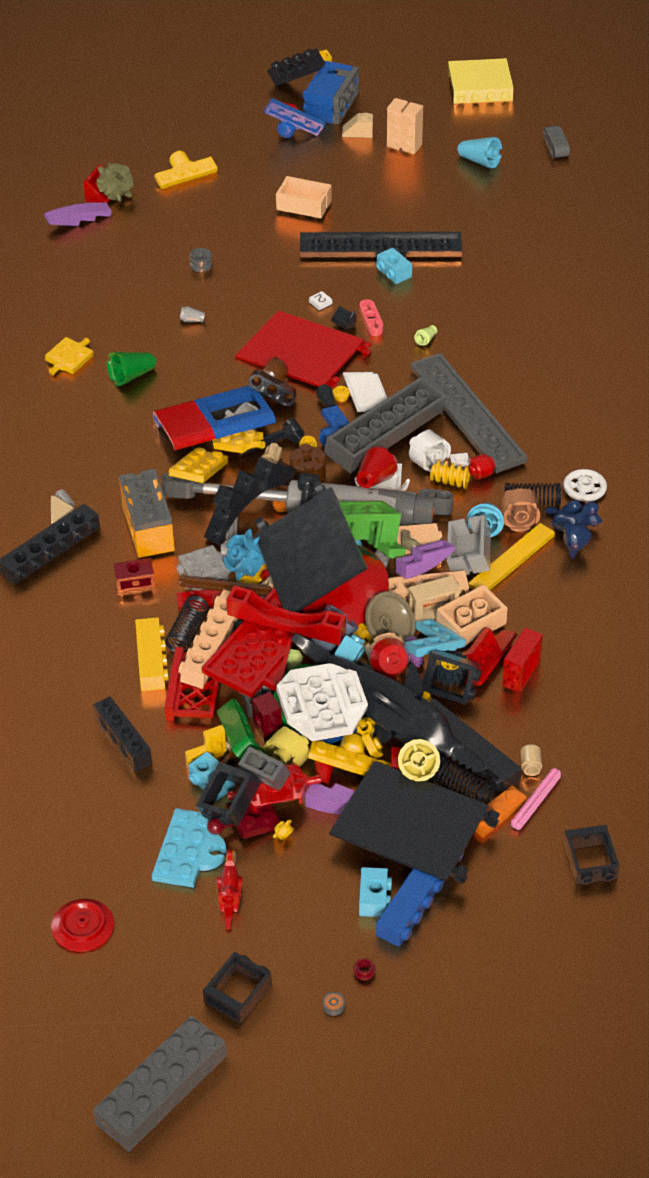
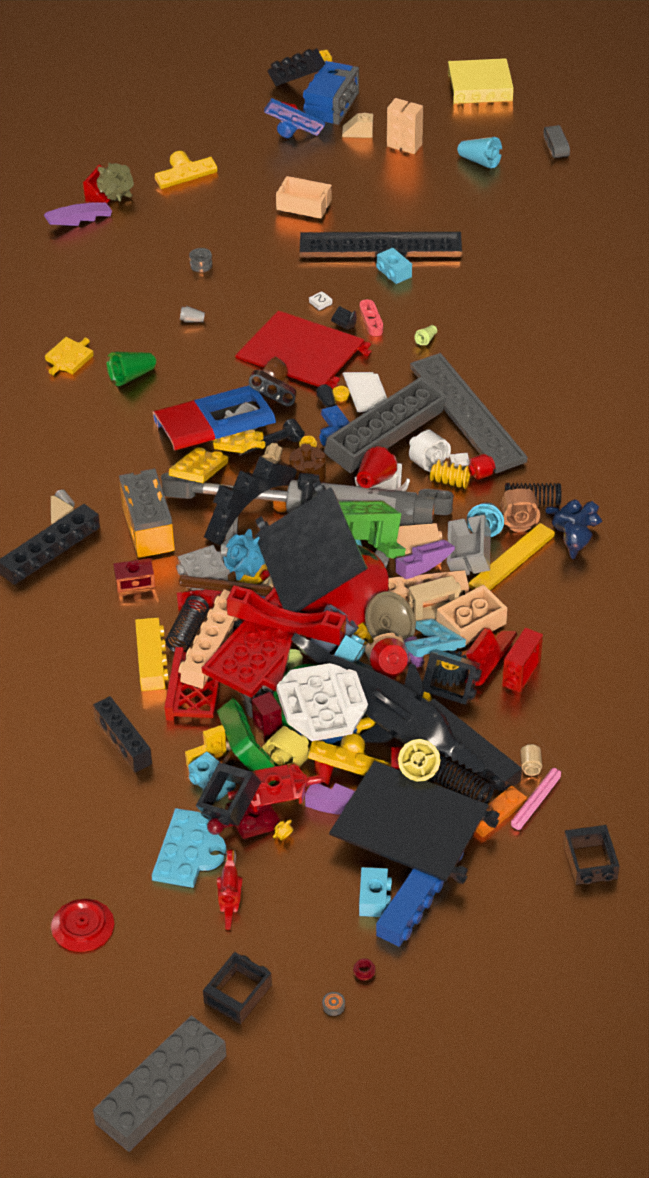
dark grey brick [238,746,291,791] -> none
yellow plate [357,721,383,759] -> none
dark tan arm [401,530,421,551] -> none
white plate [563,469,607,502] -> none

